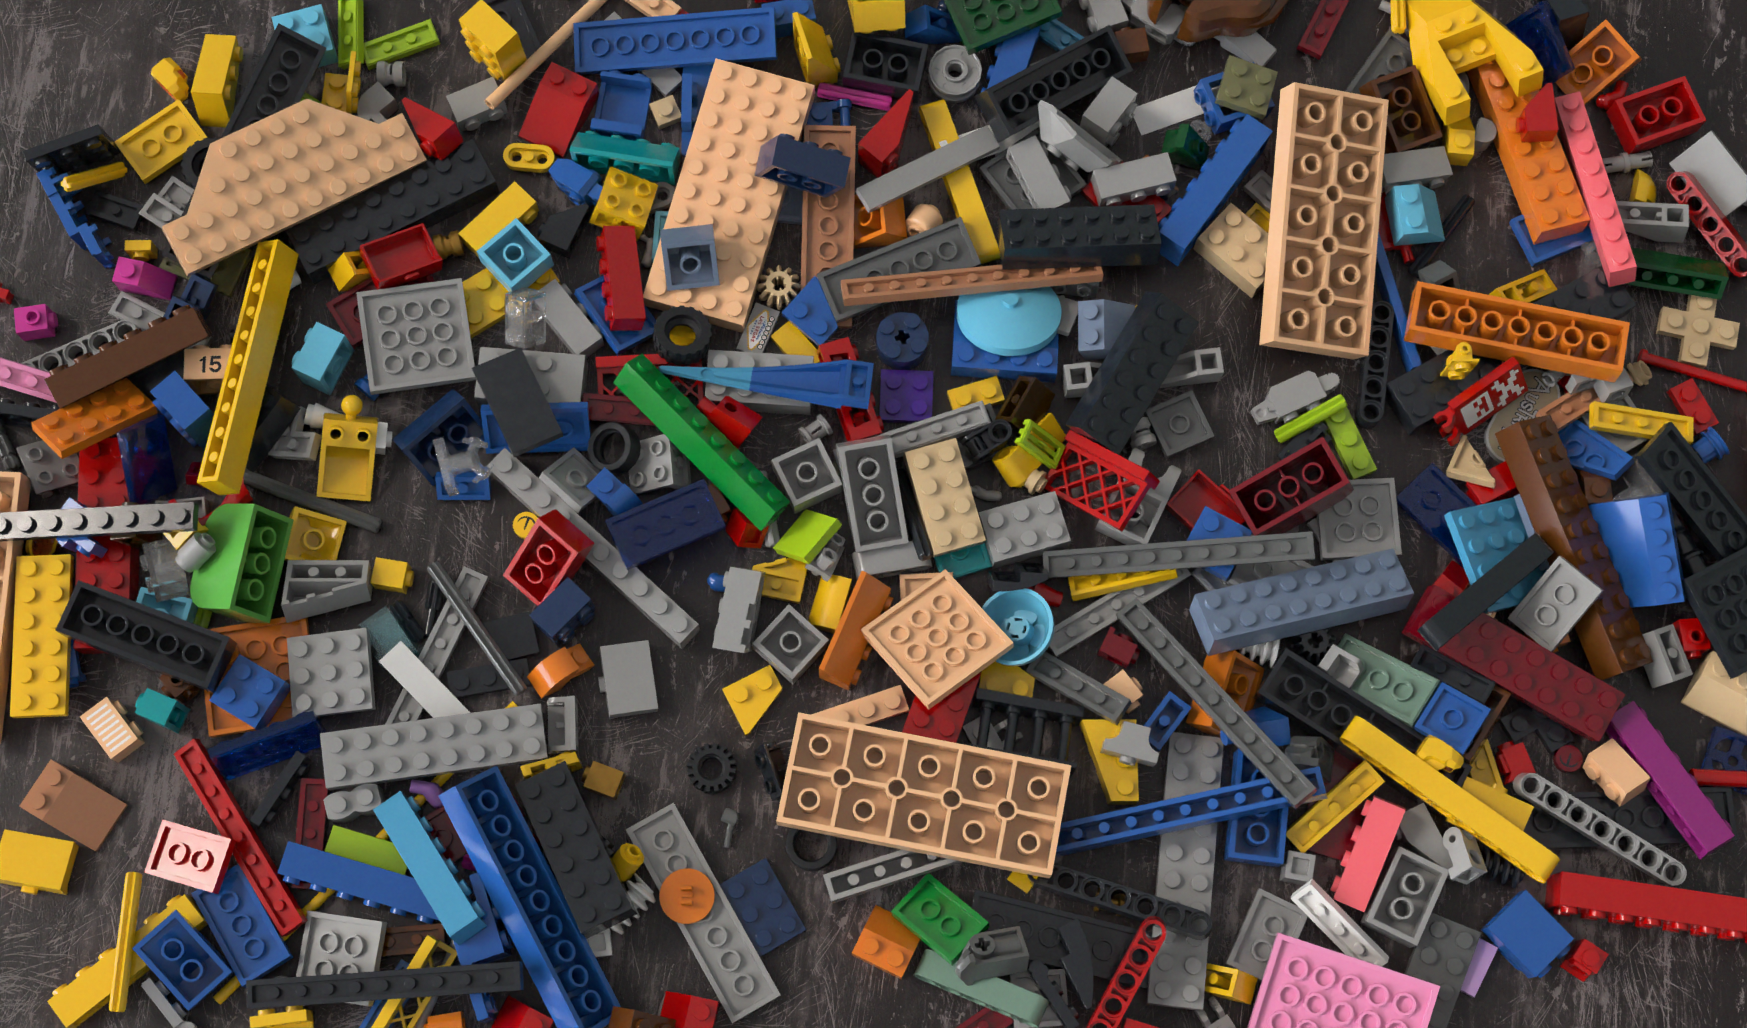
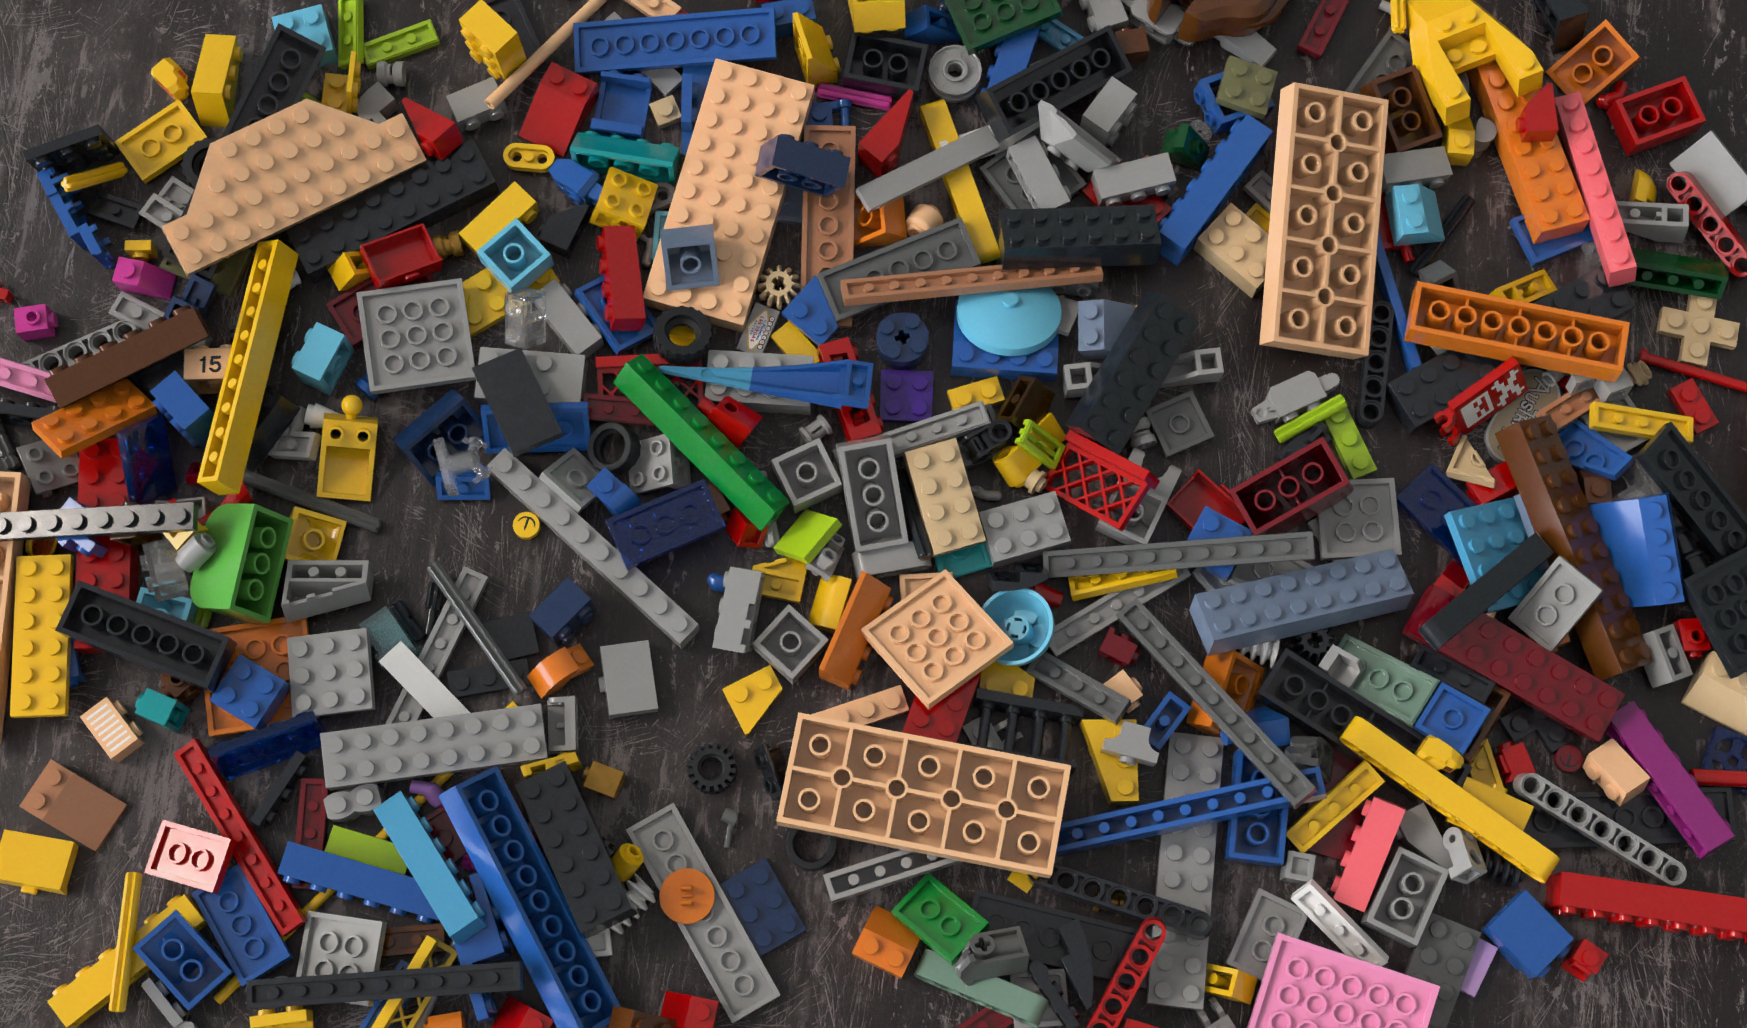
yellow brick [370,557,414,594] -> none
white plate [375,422,392,455] -> none
red brick [503,509,595,606] -> none
white sticker [1133,86,1223,136] -> none
yellow hinge [1440,342,1479,380] -> none
clear blue plate [1505,1,1575,90] -> none
light grey pin [1602,151,1653,173] -> none
blue piece [1690,426,1730,464] -> none

